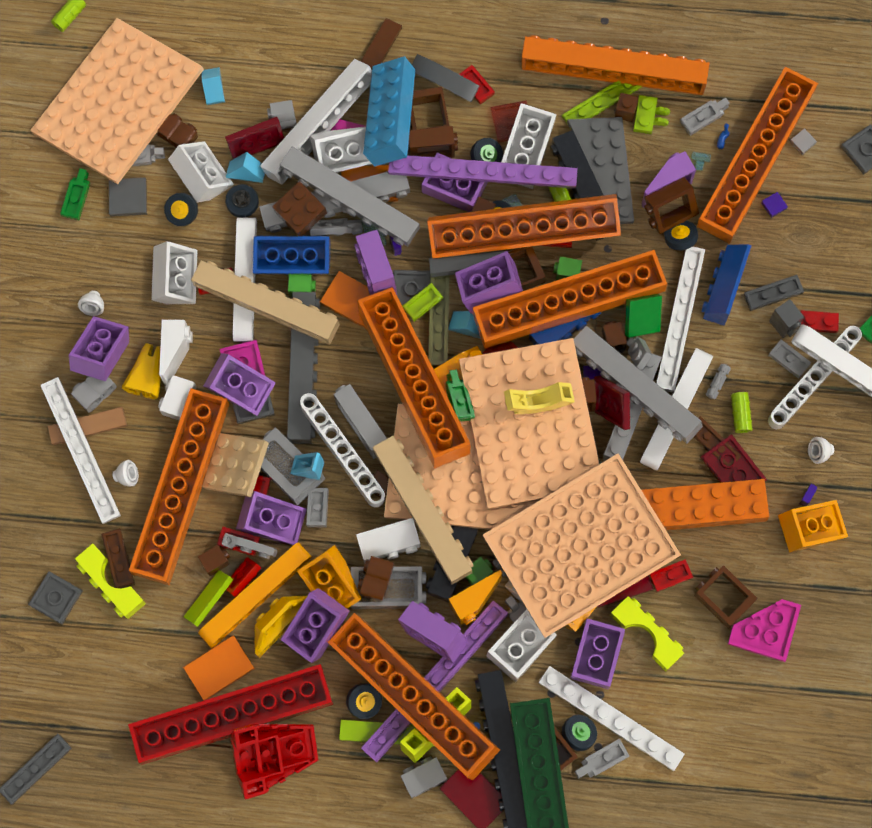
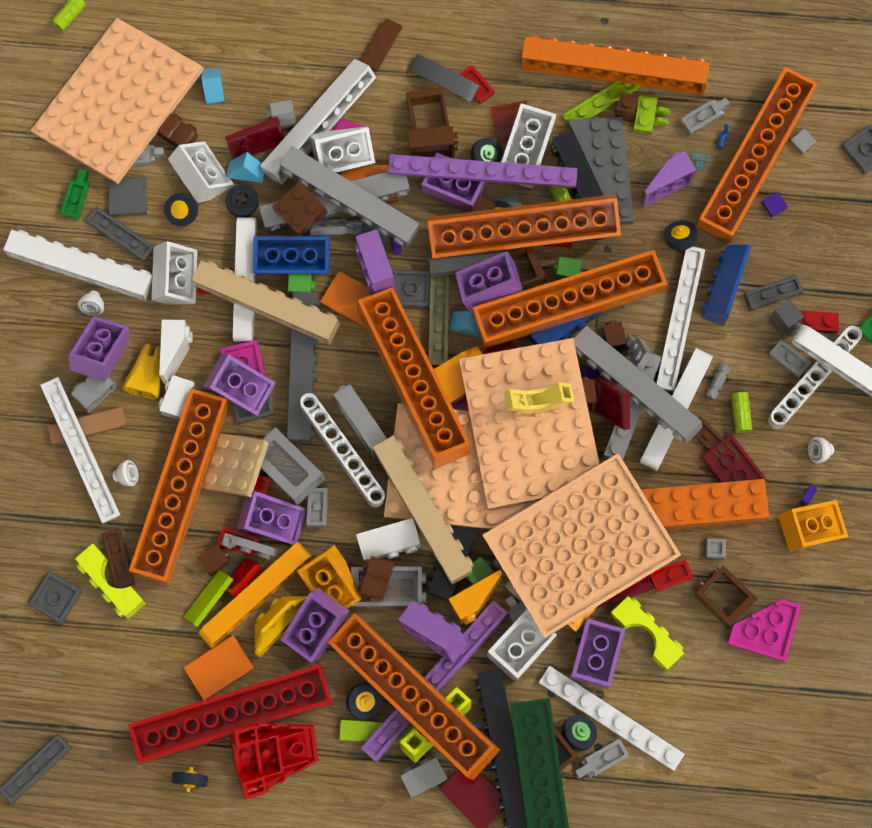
medium azure slope [290,452,324,480] -> none
dark azure brick [363,56,415,167] -> none
lime tile [402,283,444,322] -> none
green hinge [445,370,475,421] -> none
green tile [625,294,662,338] -> none
reddish brown window [644,177,699,234] -> none
none -> white brick [3,230,152,301]
none -> dark grey tile [85,206,154,263]
none -> black wheel [172,767,208,792]
none -> light grey tile [705,538,726,559]

